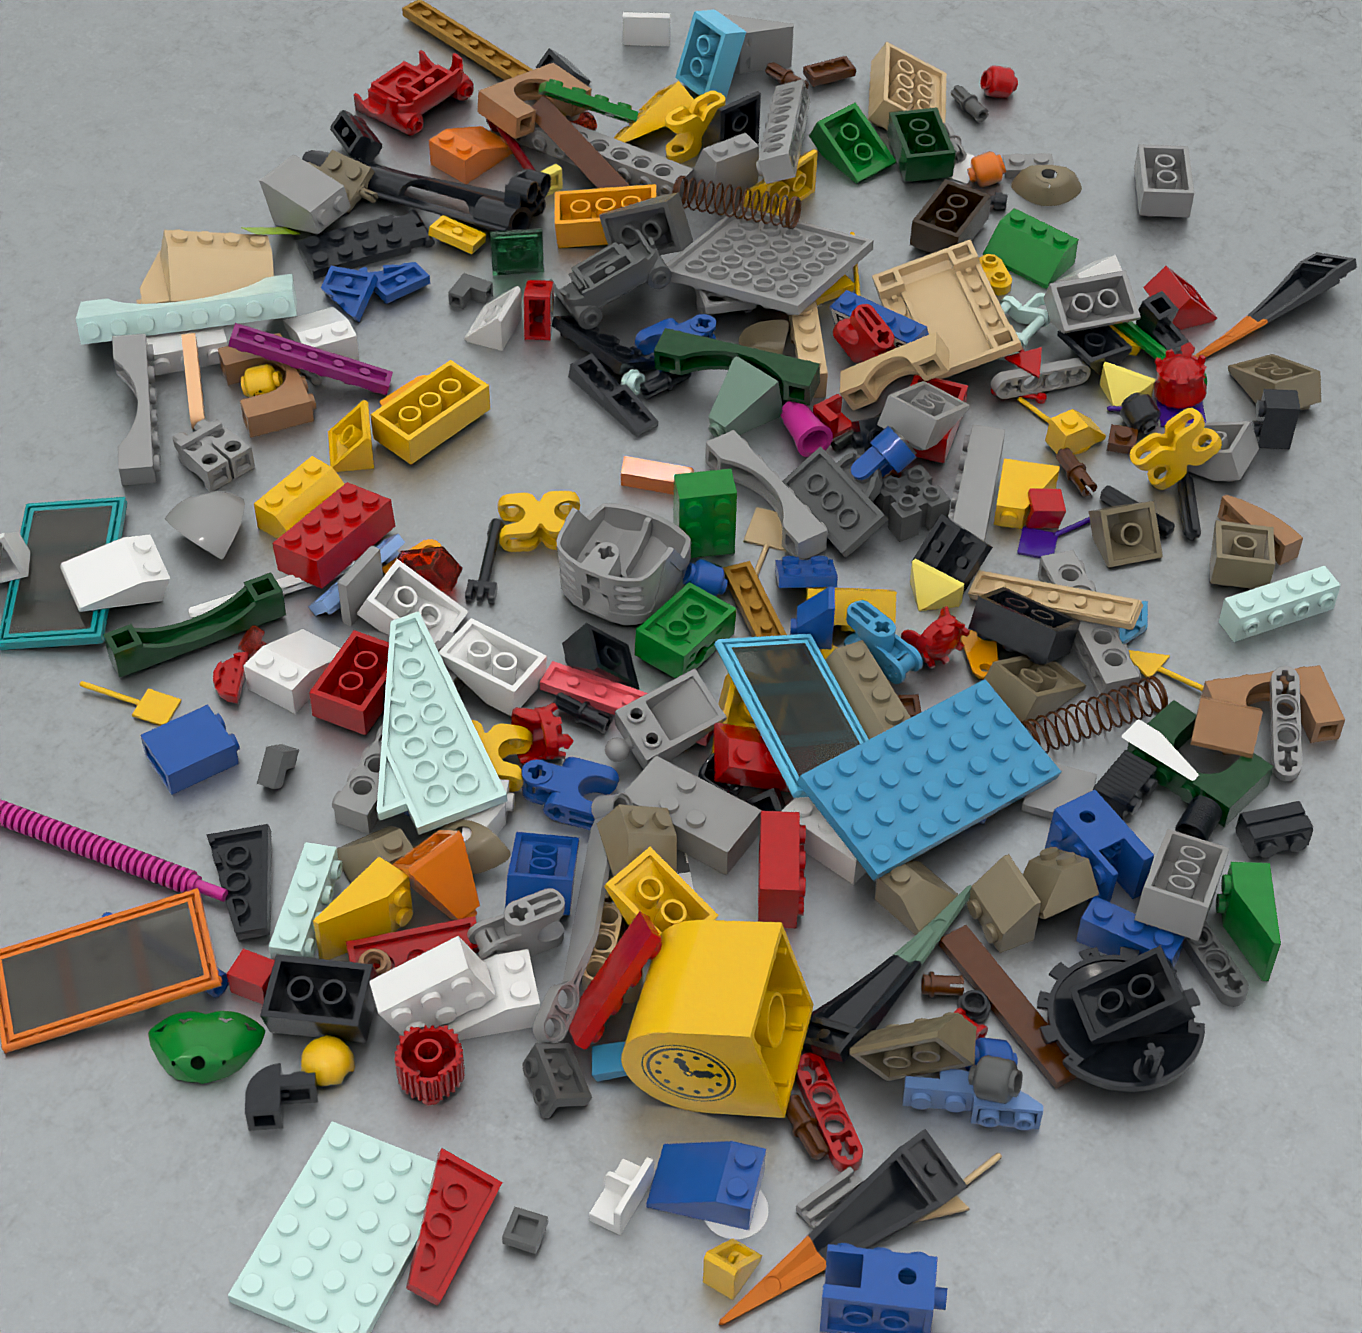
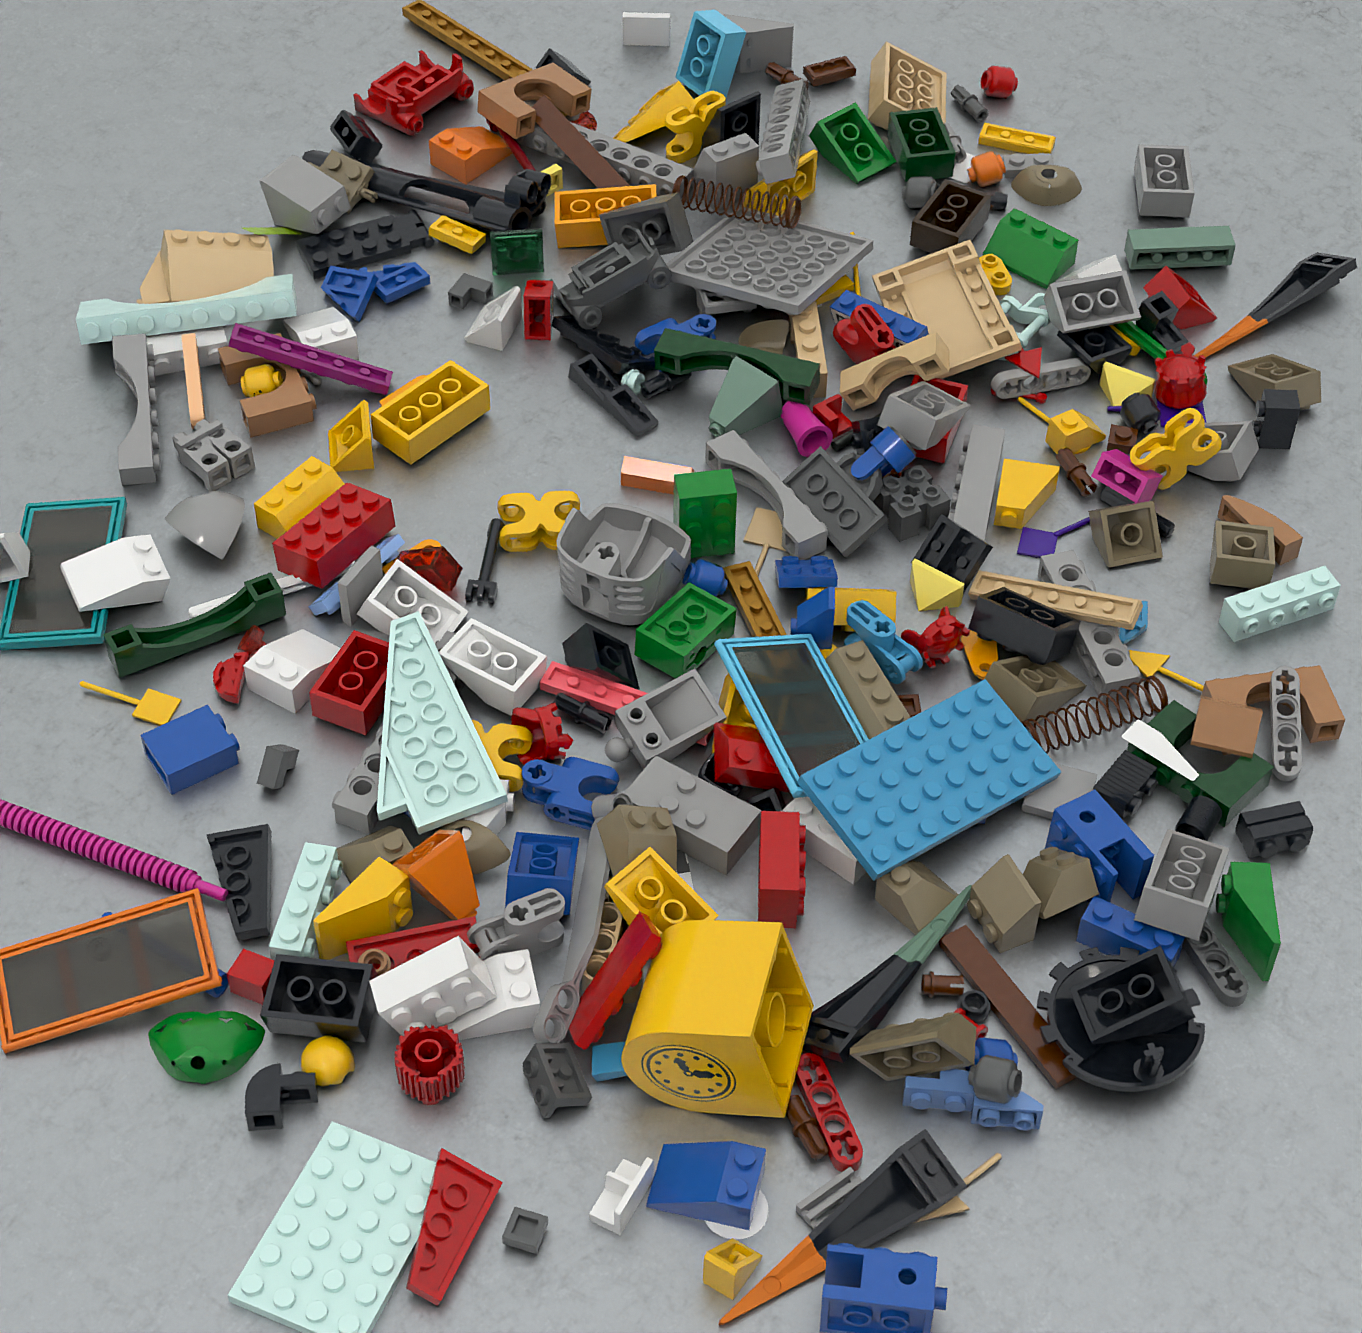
green plate [538,79,638,124] -> none
red panel [1026,488,1066,529] -> none
black axle [1177,472,1201,540] -> none
none -> dark grey head [902,177,940,209]
none -> yellow tile [978,123,1056,154]
none -> dark pink brick [1091,449,1163,503]
none -> sand green brick [1124,225,1236,269]

